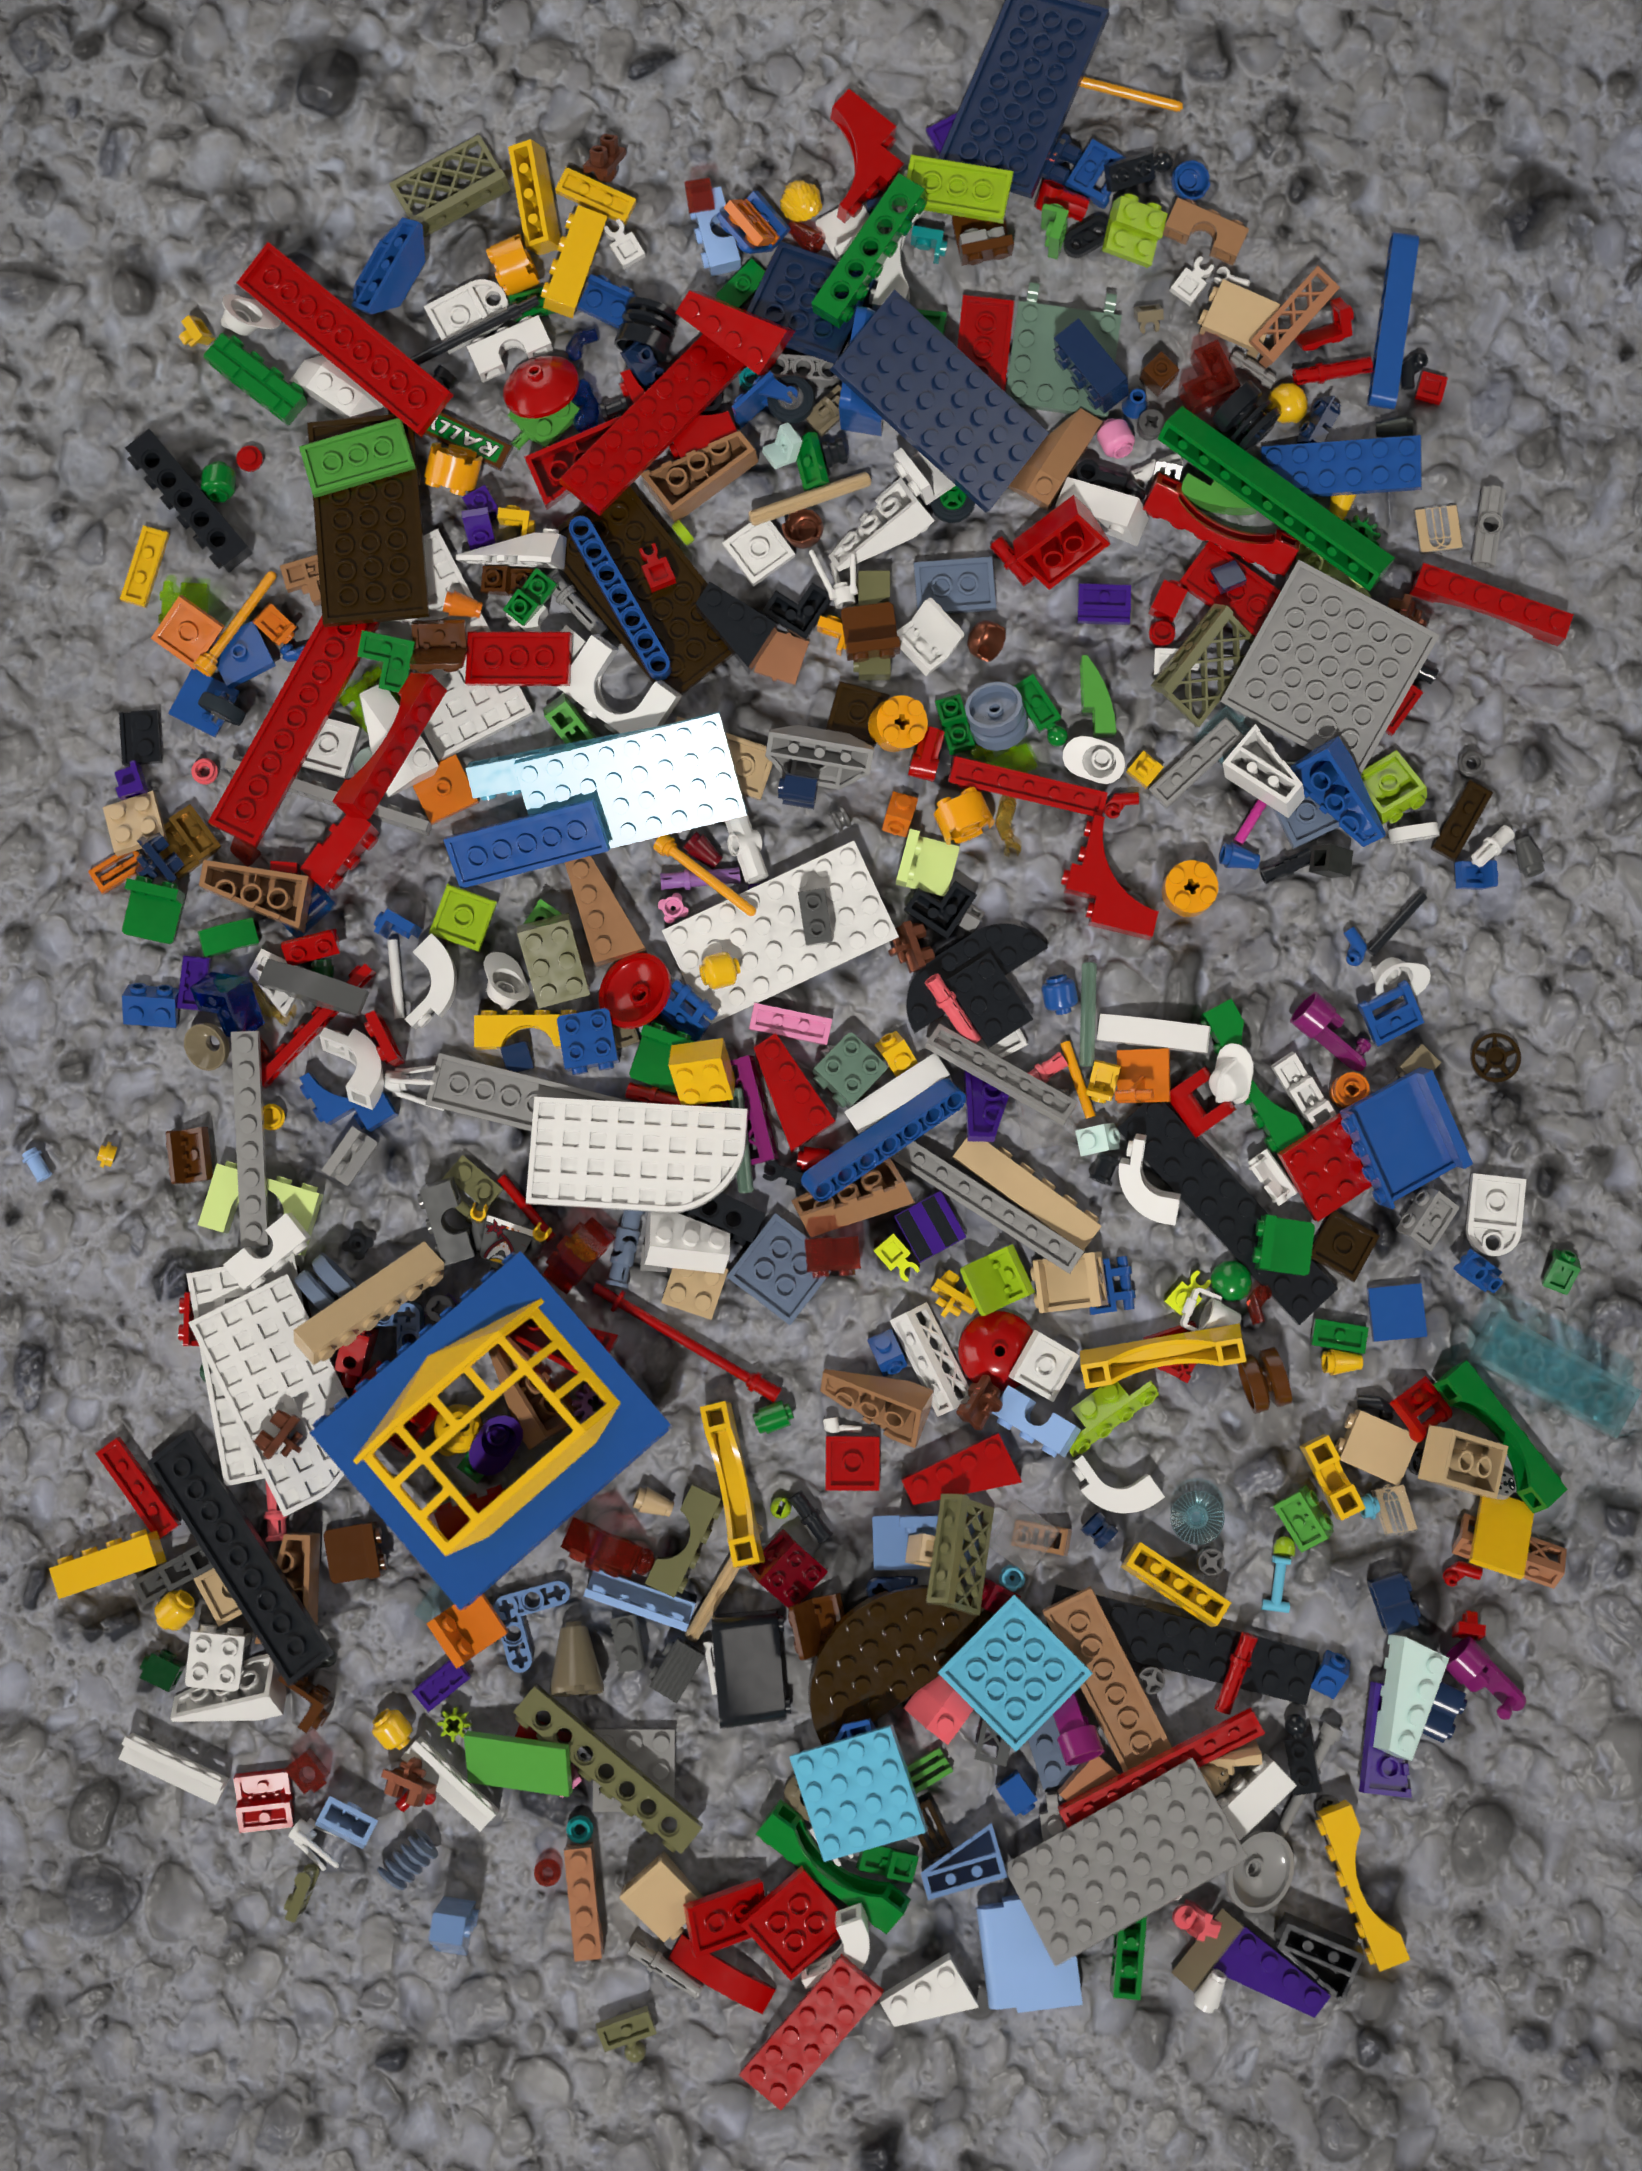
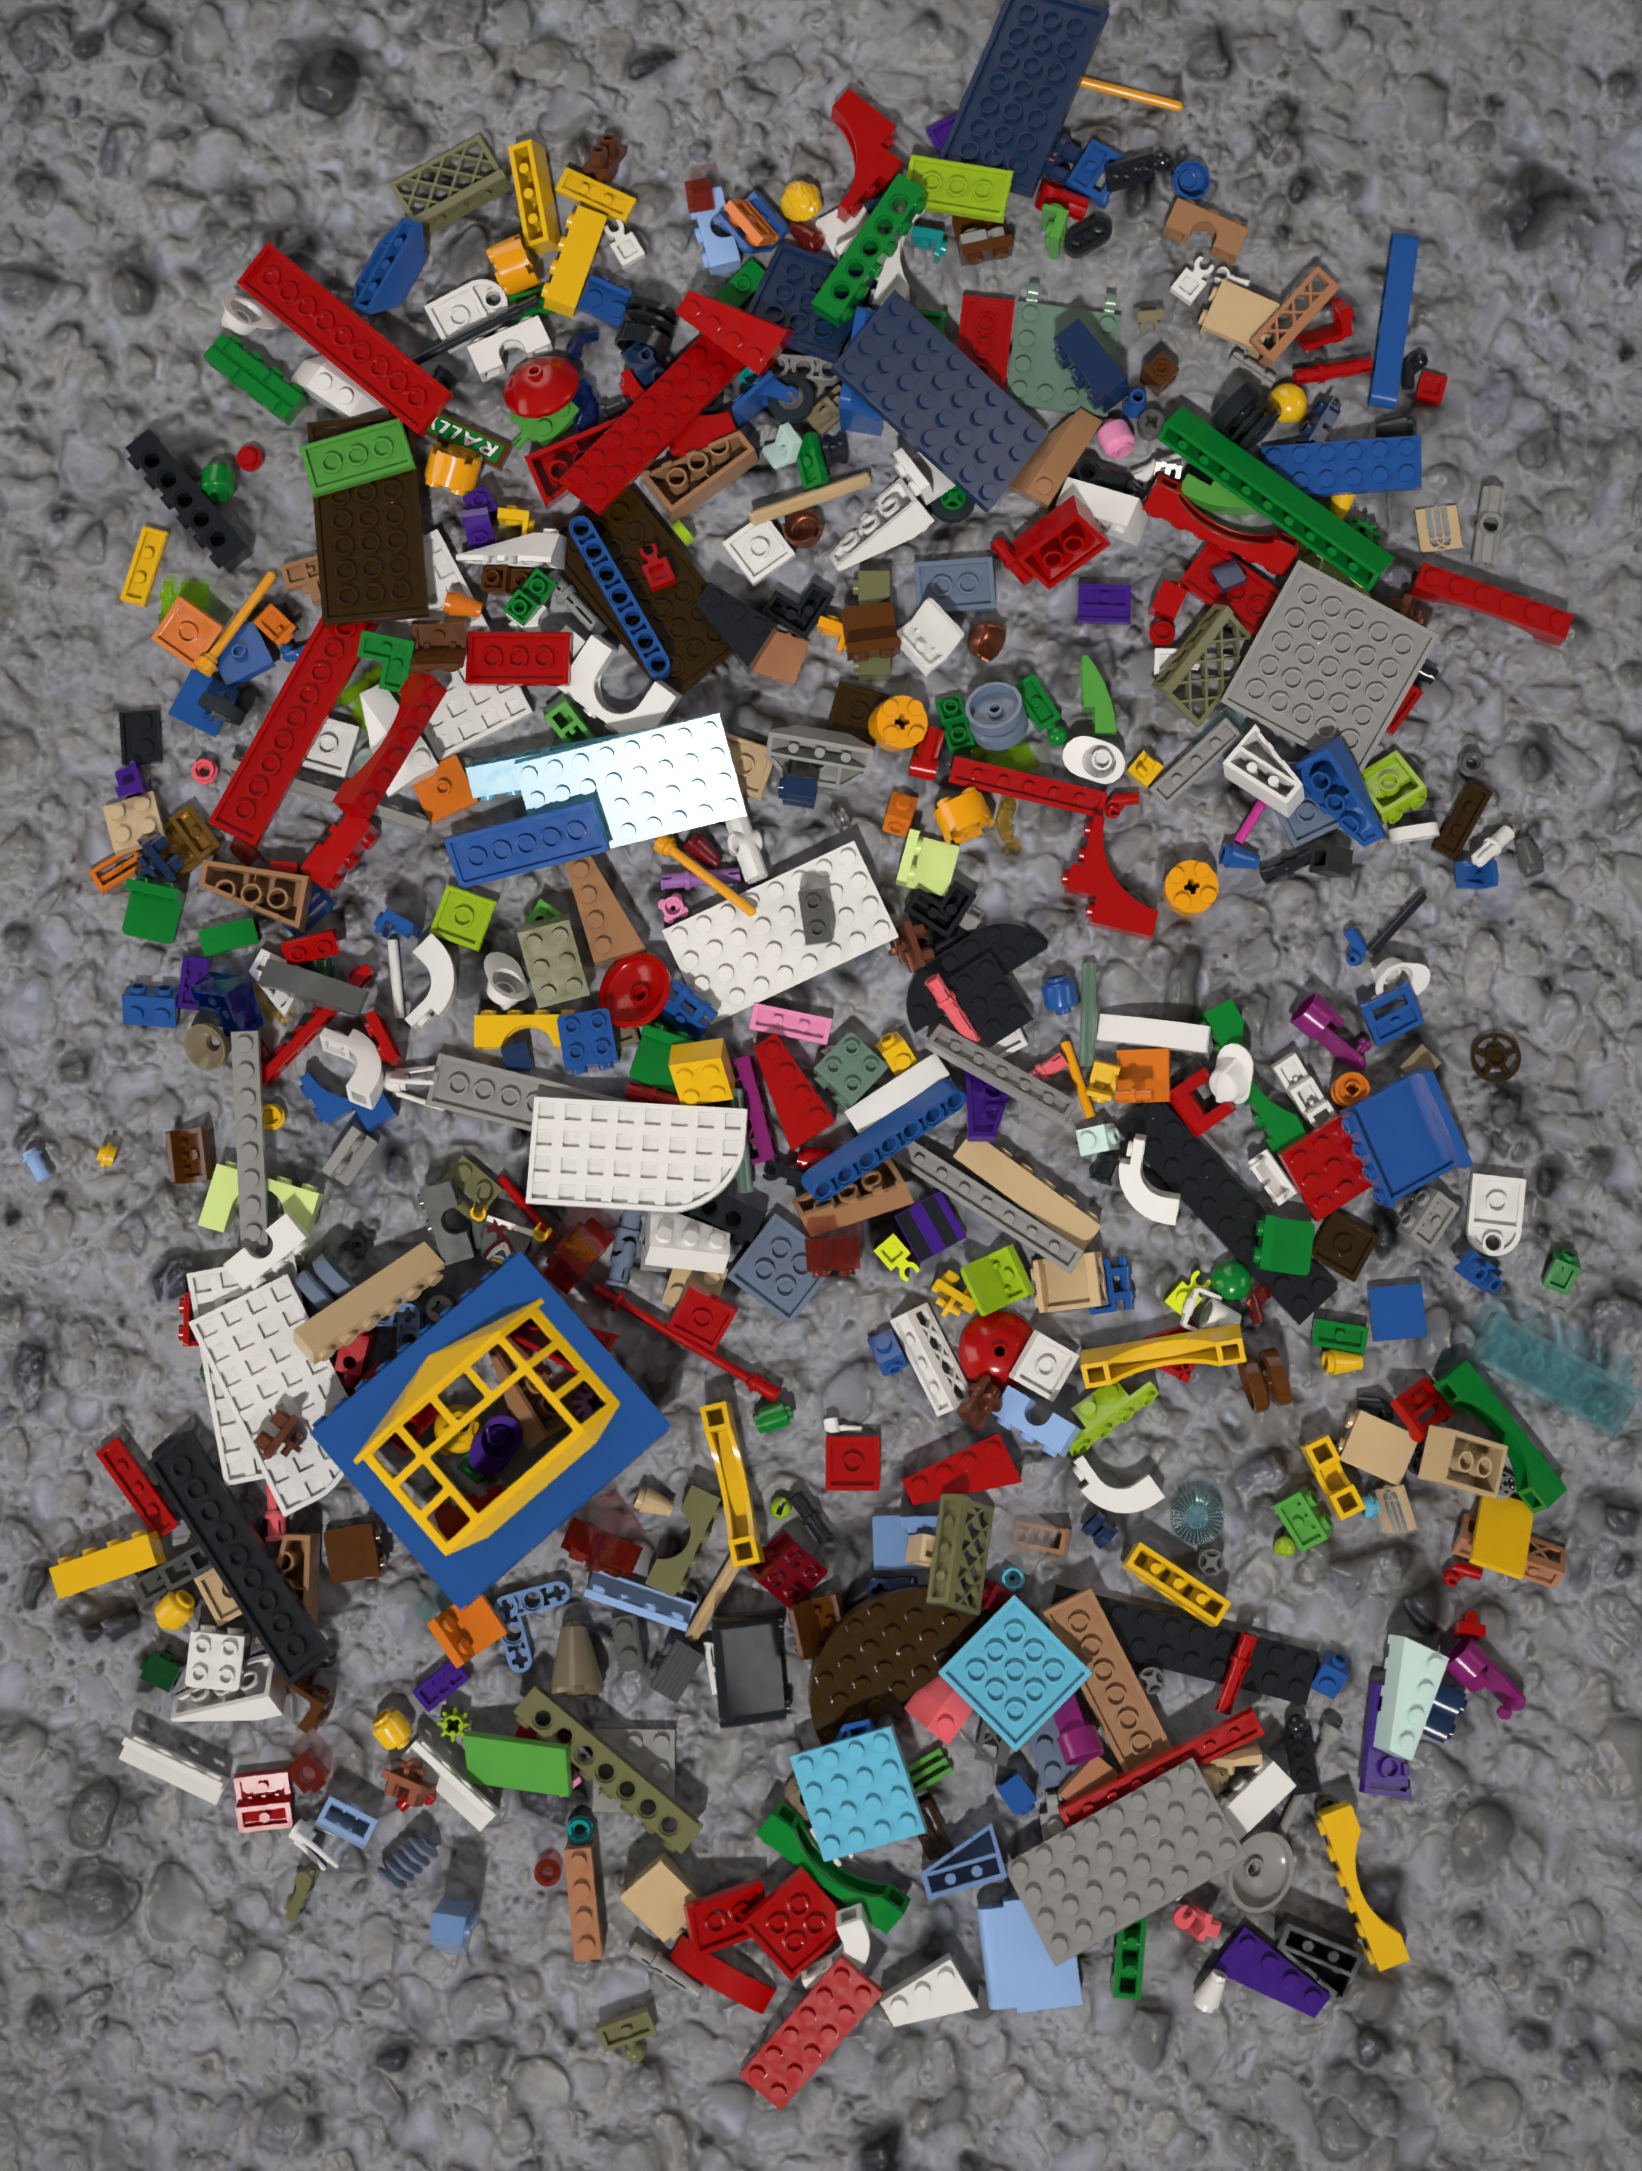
yellow tile [178,315,215,347] -> none
clear red plate [631,1548,655,1575] -> none
yellow head [699,952,741,990] -> none
white plant [809,550,858,609] -> none
medium nougat wedge [820,1369,934,1448] -> none
green slope [856,1845,919,1883] -> none
lime plate [1102,194,1168,268] -> none
dark tan tile [1171,1908,1245,1992] -> none
clear red brick [1178,339,1241,415] -> none
medium azure piece [1261,1555,1292,1613] -> none
dark blue brick [1367,1571,1421,1635] -> none
none -> red plate [666,1282,739,1352]

